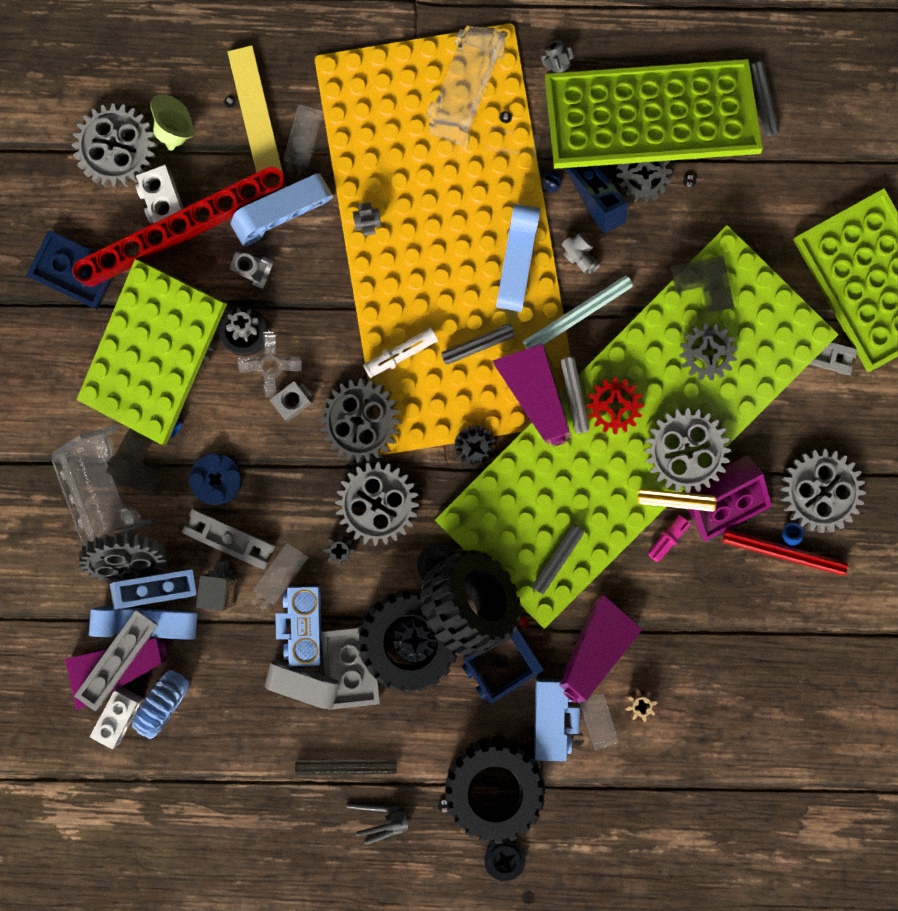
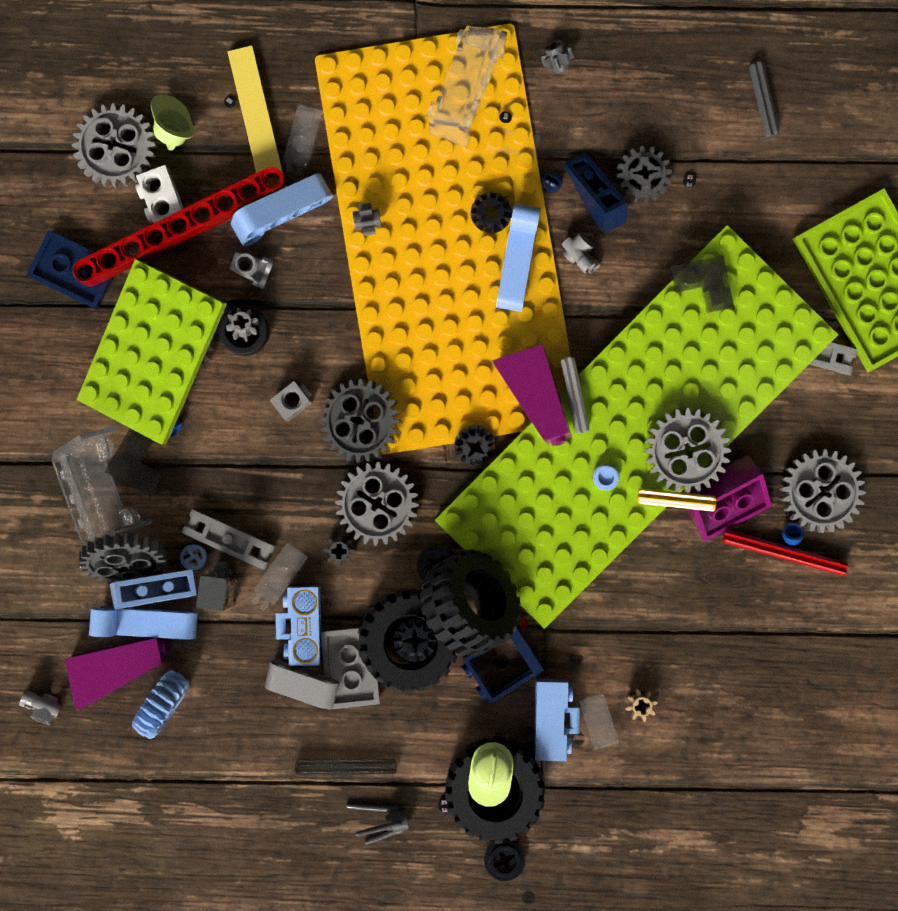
light grey plate [74,609,159,711] -> none
white brick [90,686,144,749] -> none
dark blue plate [189,454,242,505] -> none
clear pin [237,332,302,397] -> none
white pin [363,327,438,379] -> none
dark grey axle [441,324,515,365] -> none
light aqua axle [523,276,633,349] -> none
dark grey axle [532,524,584,594] -> none
lime plate [545,59,763,169] -> none
magenta slope [559,595,642,703] -> none
red gear [586,377,644,434] -> none
dark pink axle [648,515,691,562] -> none
dark grey gear [679,323,738,381] -> none
none -> light grey plate [19,689,62,725]
none -> light blue tile [180,544,207,570]
none -> yellowish green piece [468,742,514,806]
none -> black gear [471,192,512,233]
none -> light blue tile [592,464,619,490]

